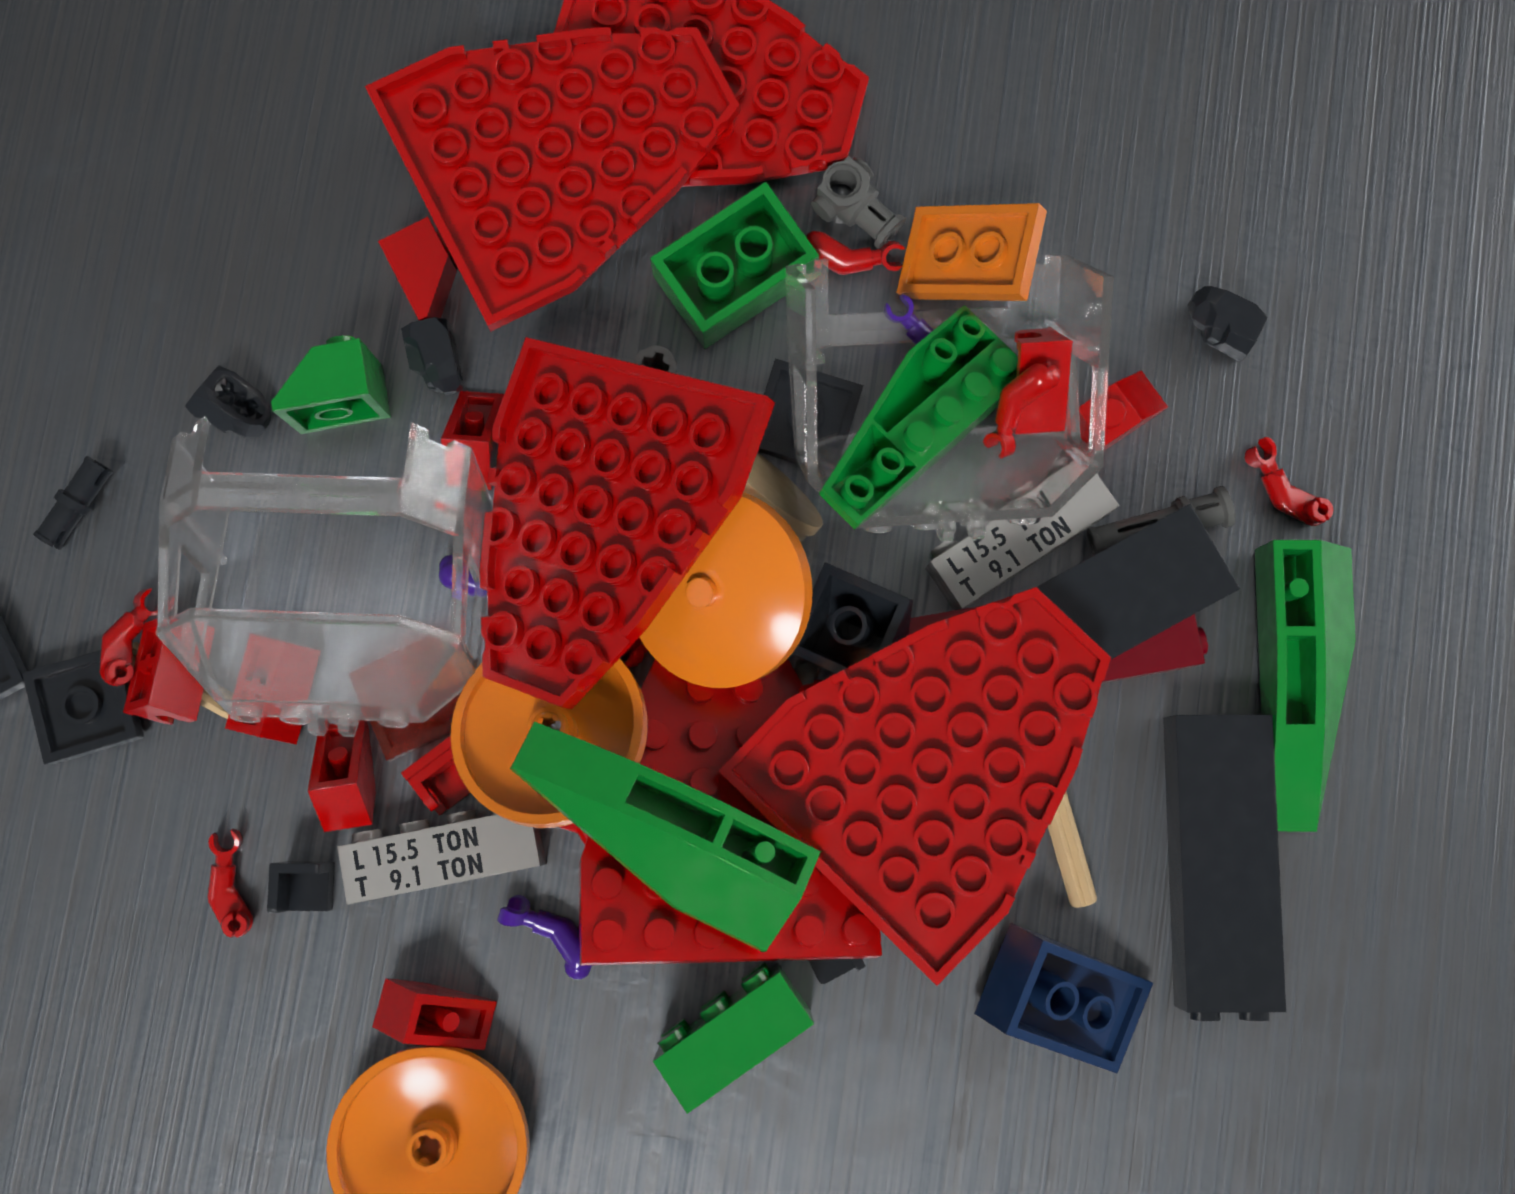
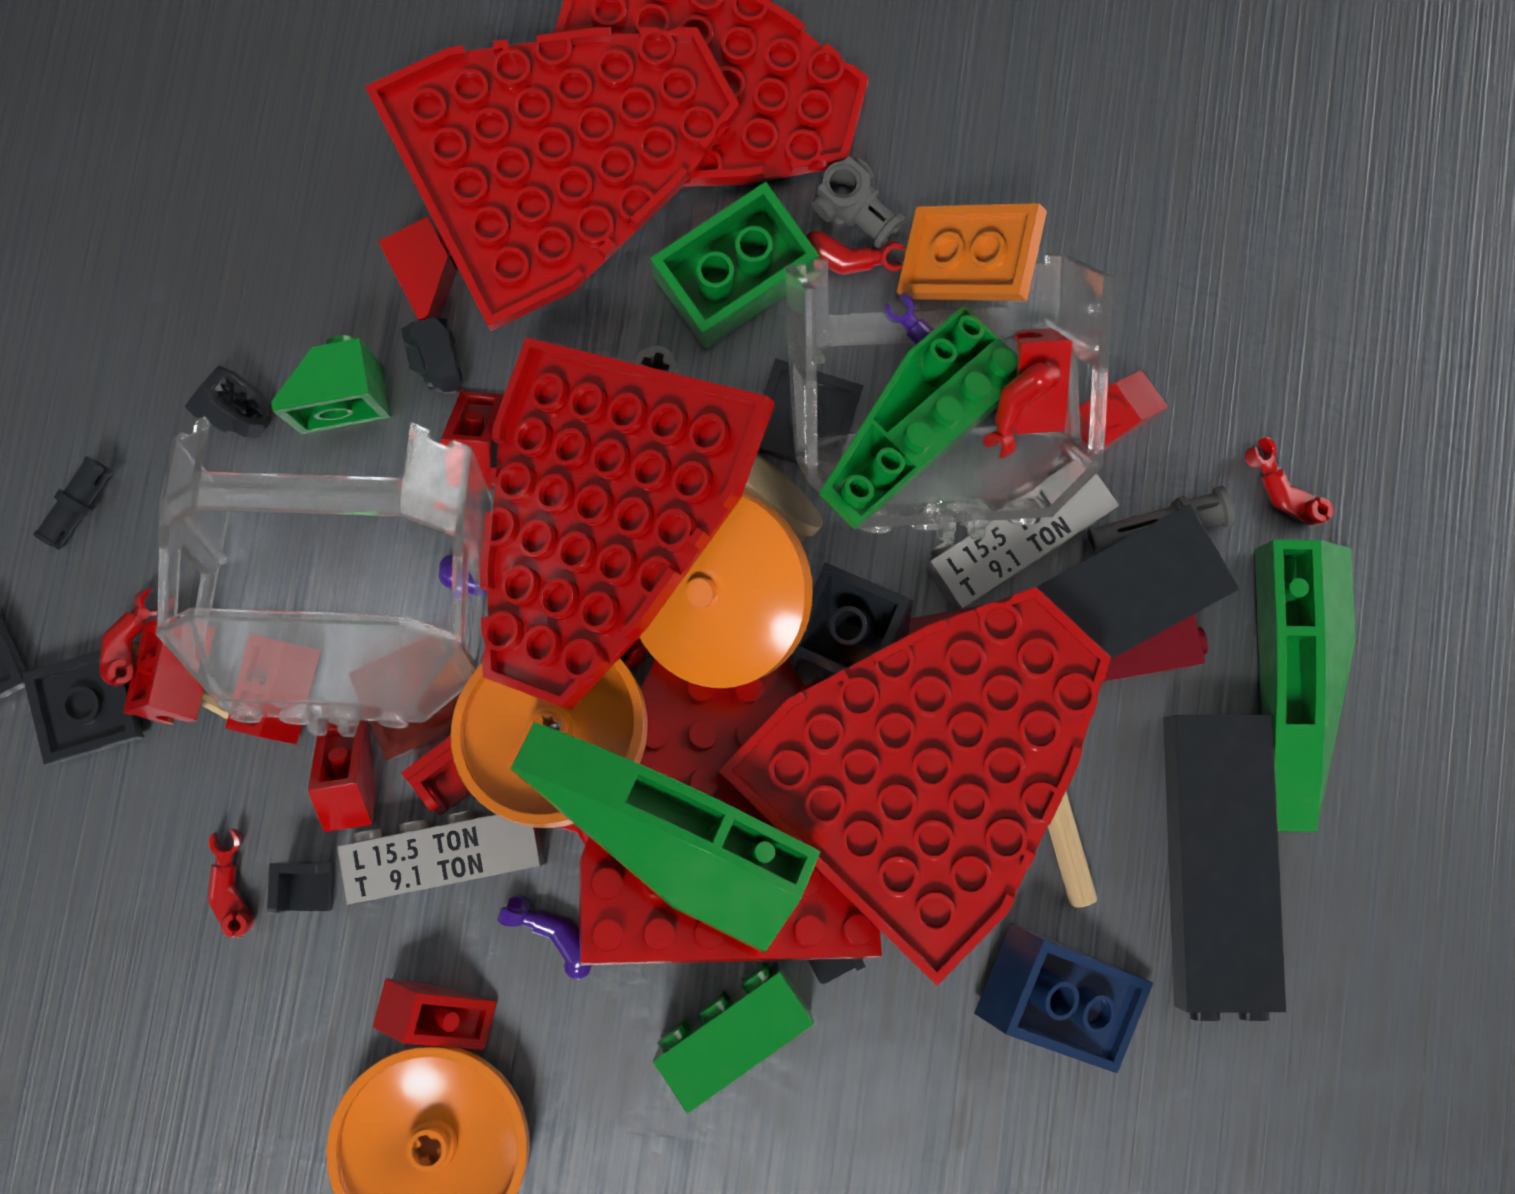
black rock [1188,286,1268,361] -> none

